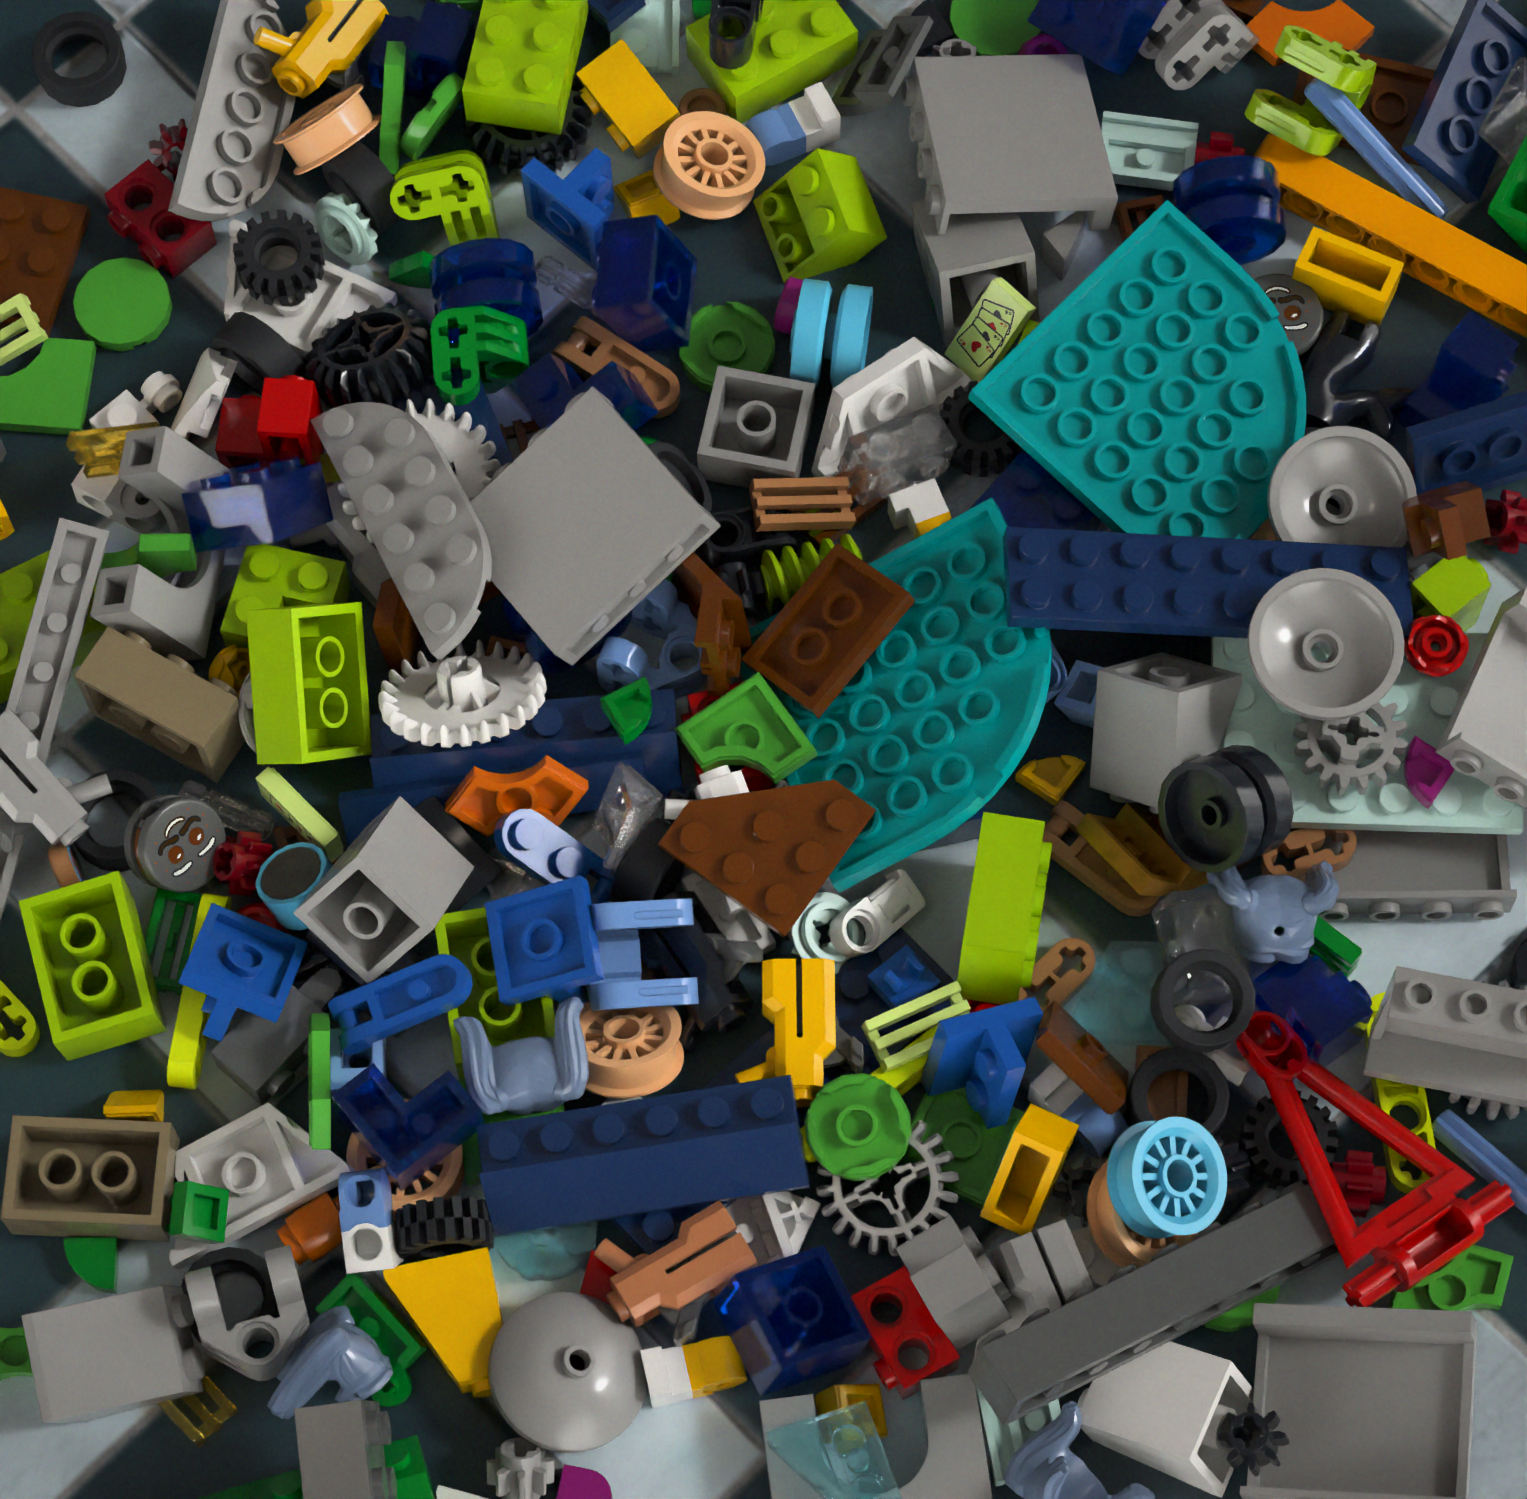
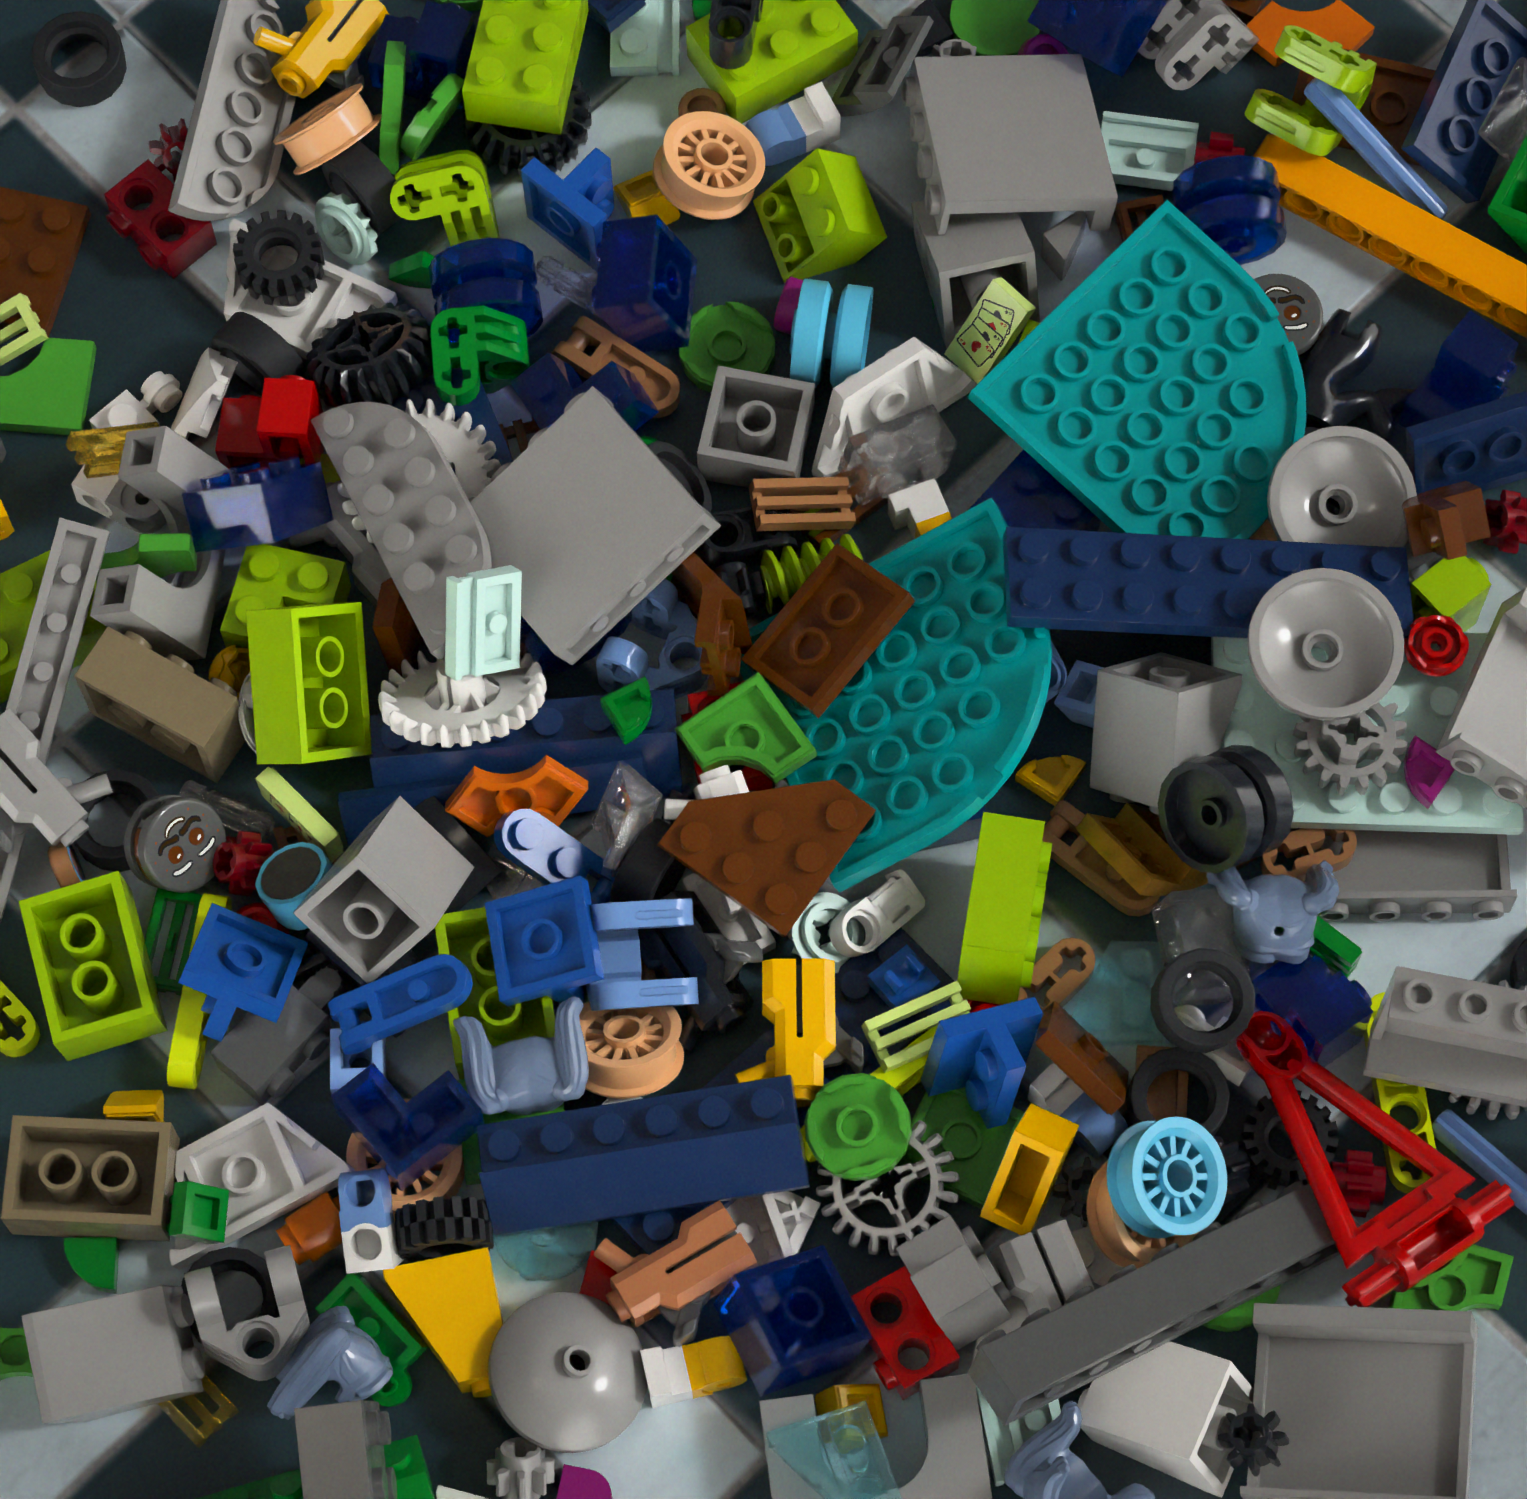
bright green tile [73,257,172,352] -> none
bright green tile [308,1013,331,1150] -> none
yellow brick [576,39,681,159] -> none
black tyre [938,381,1024,477] -> none
yellow brick [1292,226,1404,325] -> none
none -> light aqua plate [445,565,522,681]

